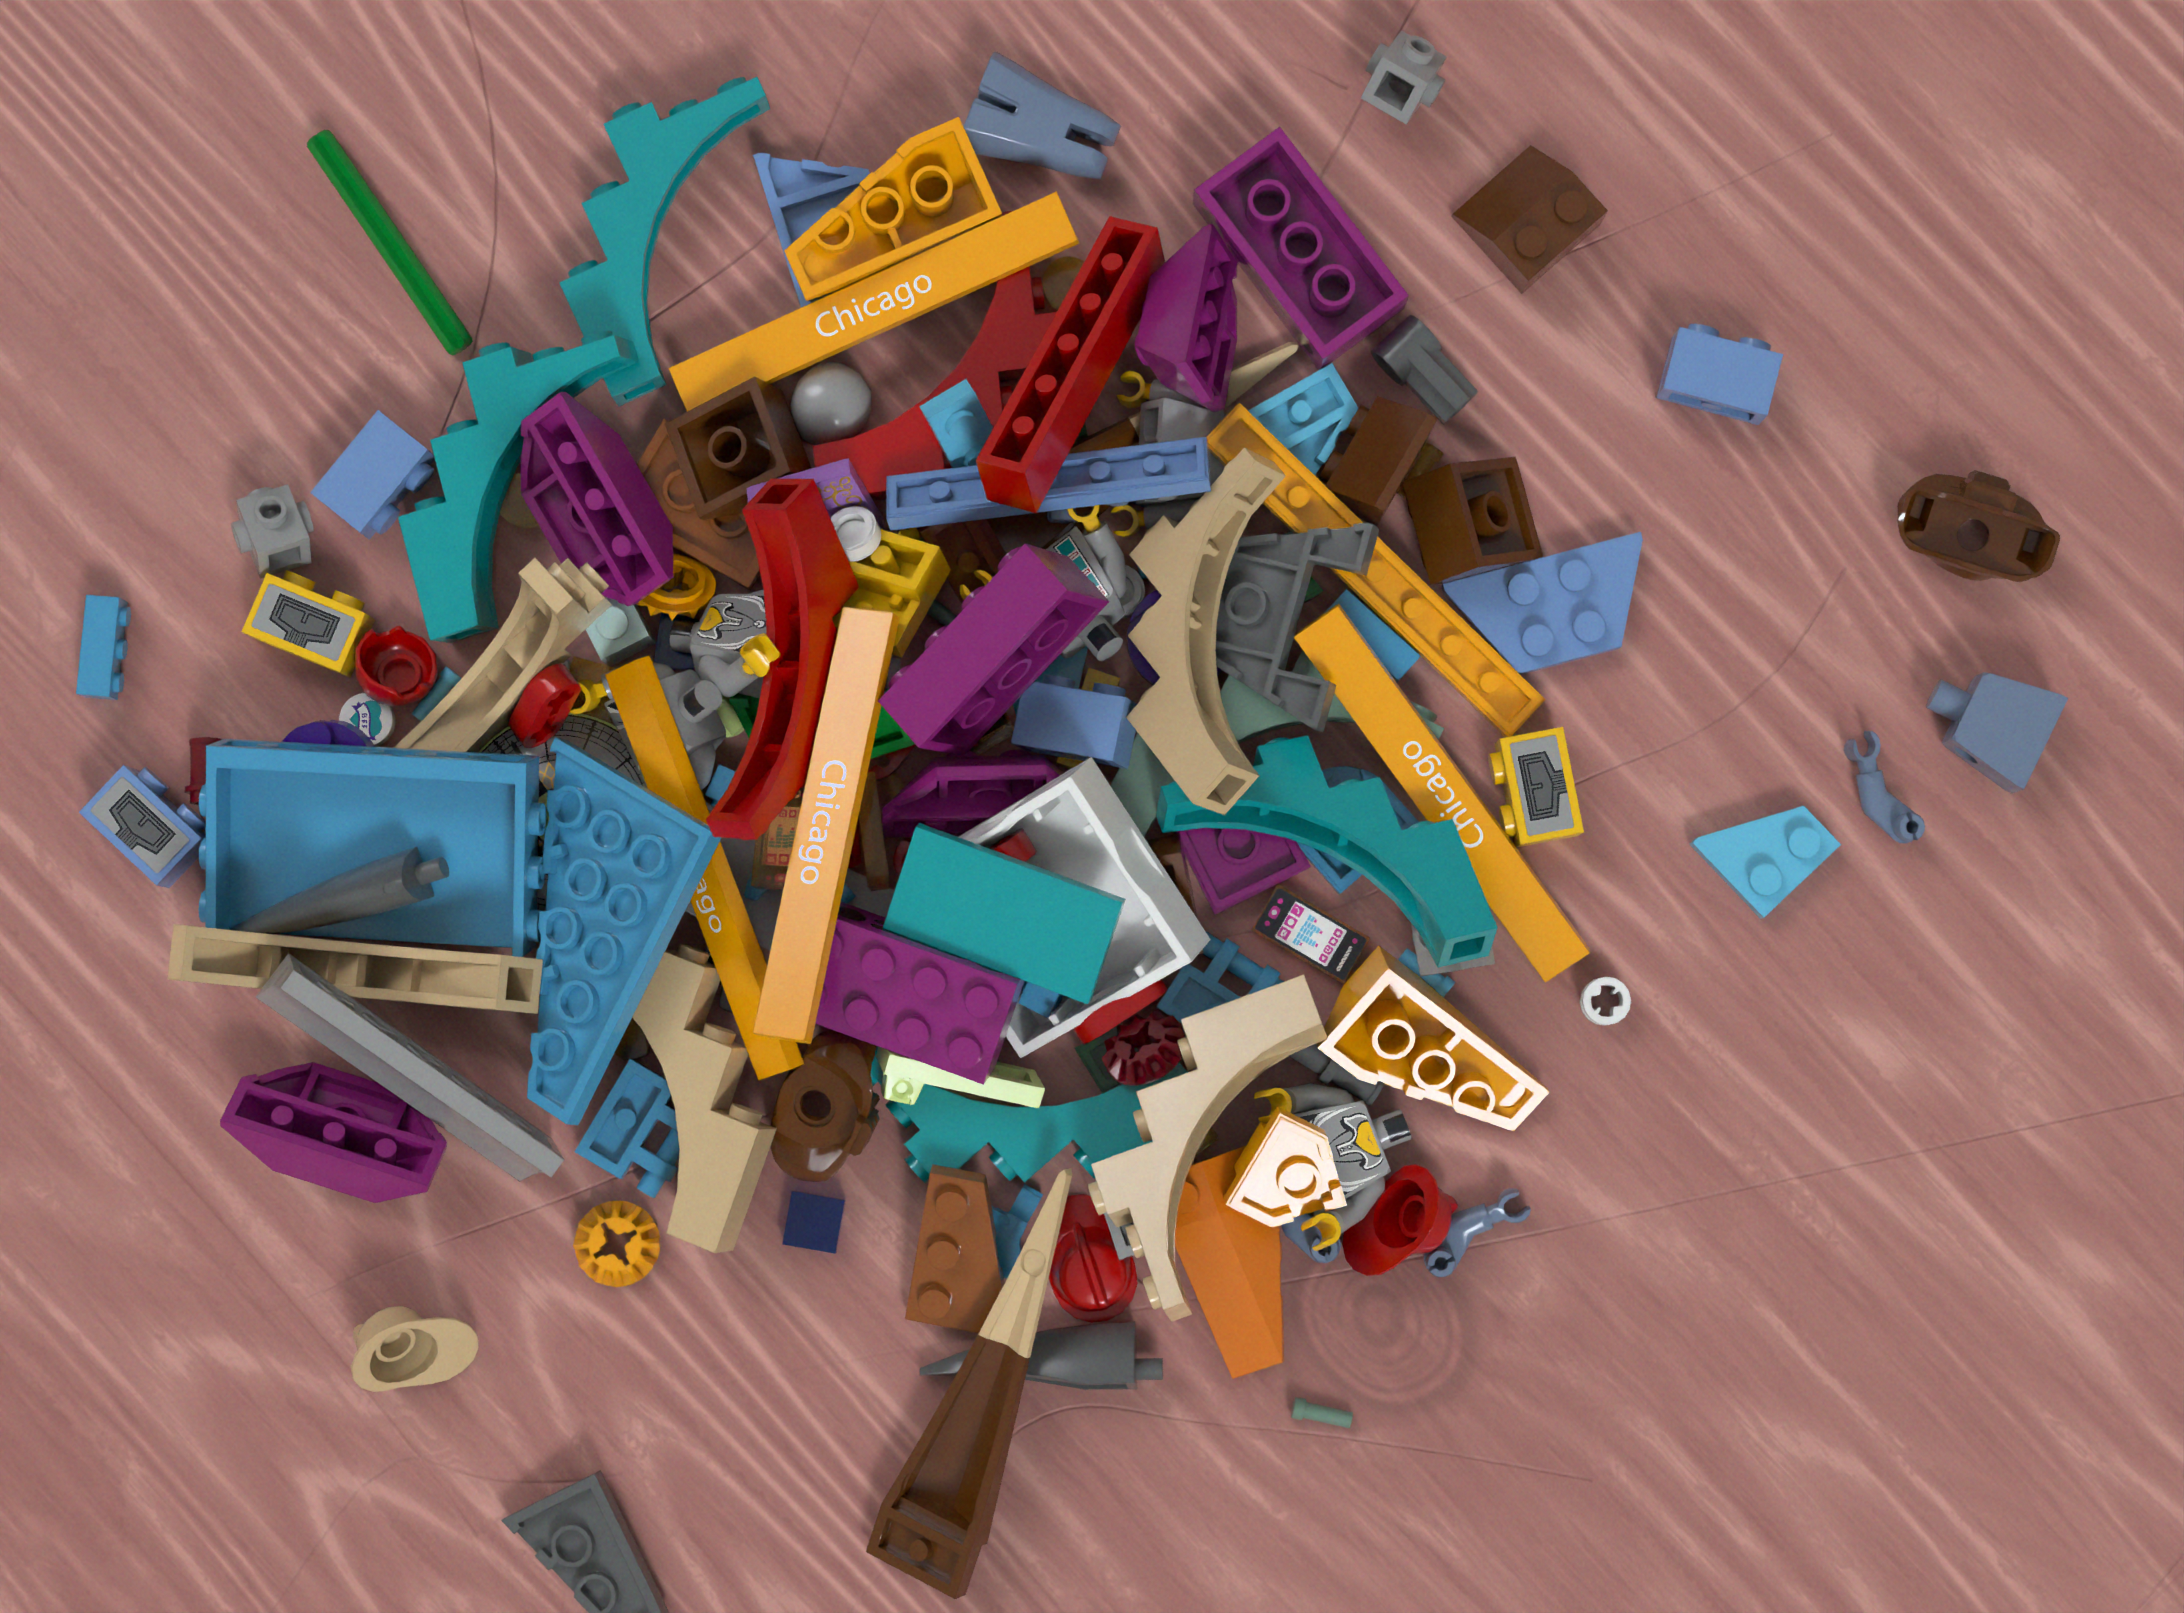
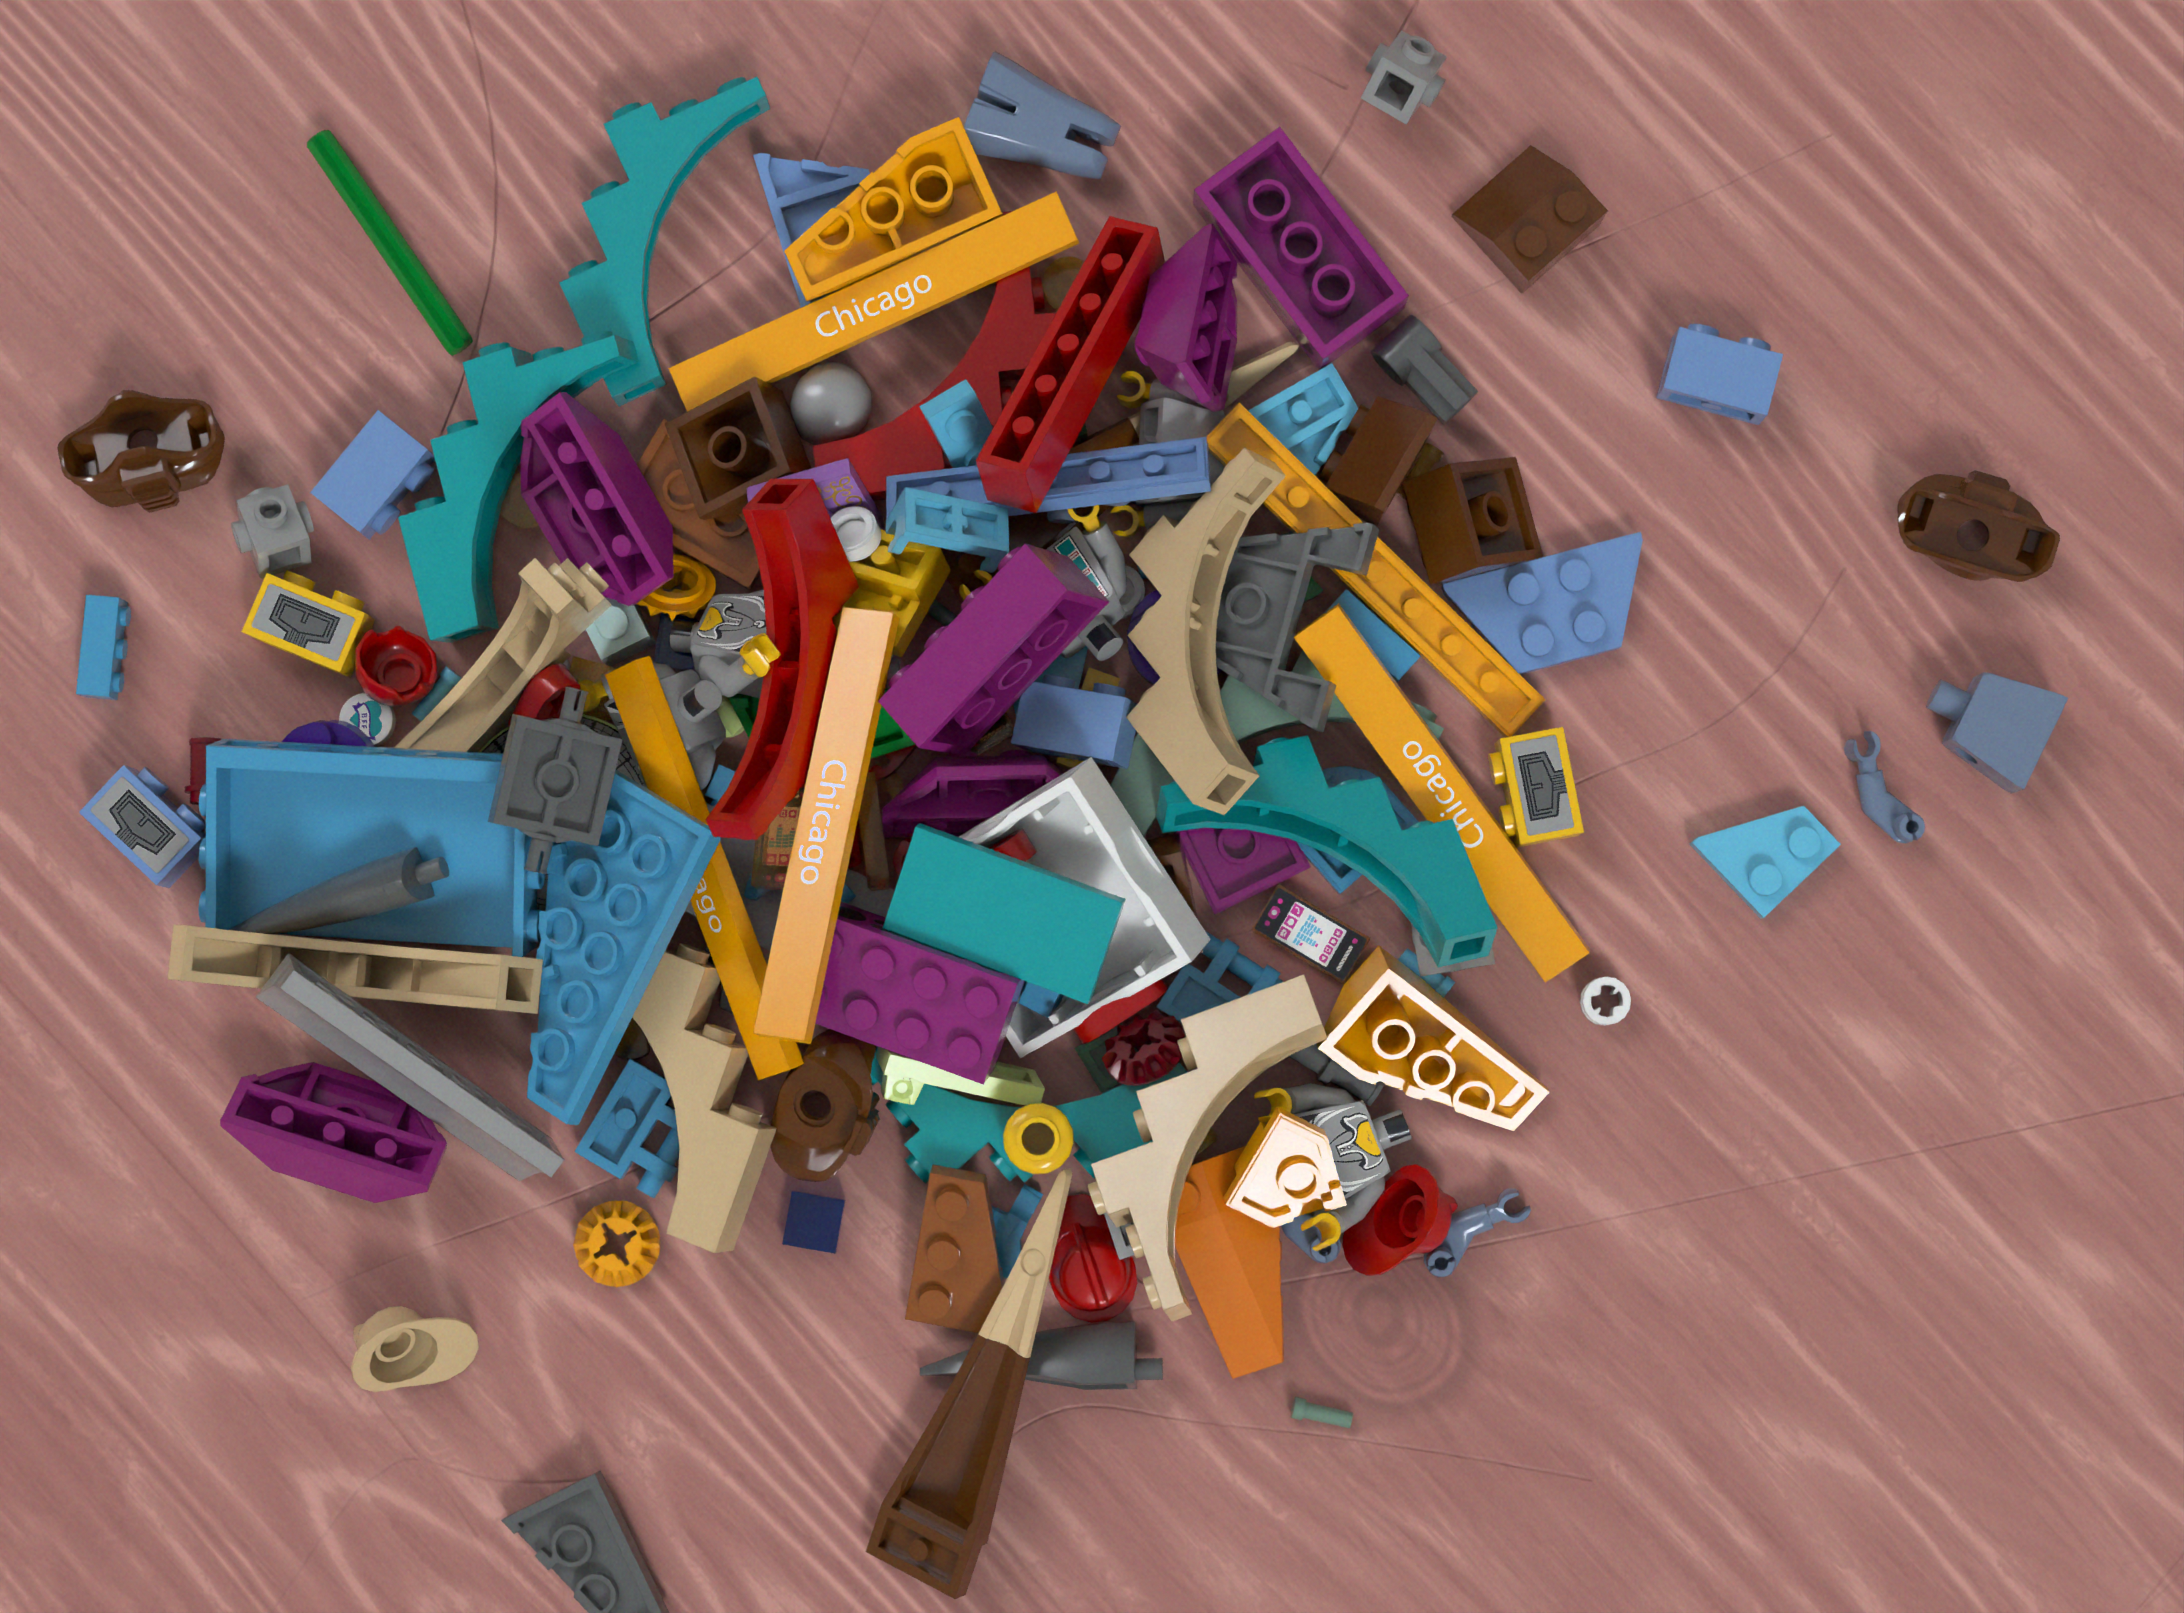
none -> reddish brown piece [57,390,225,513]
none -> dark grey plate [488,687,623,874]
none -> medium azure hinge [886,487,1009,573]
none -> yellow head [1003,1103,1074,1174]

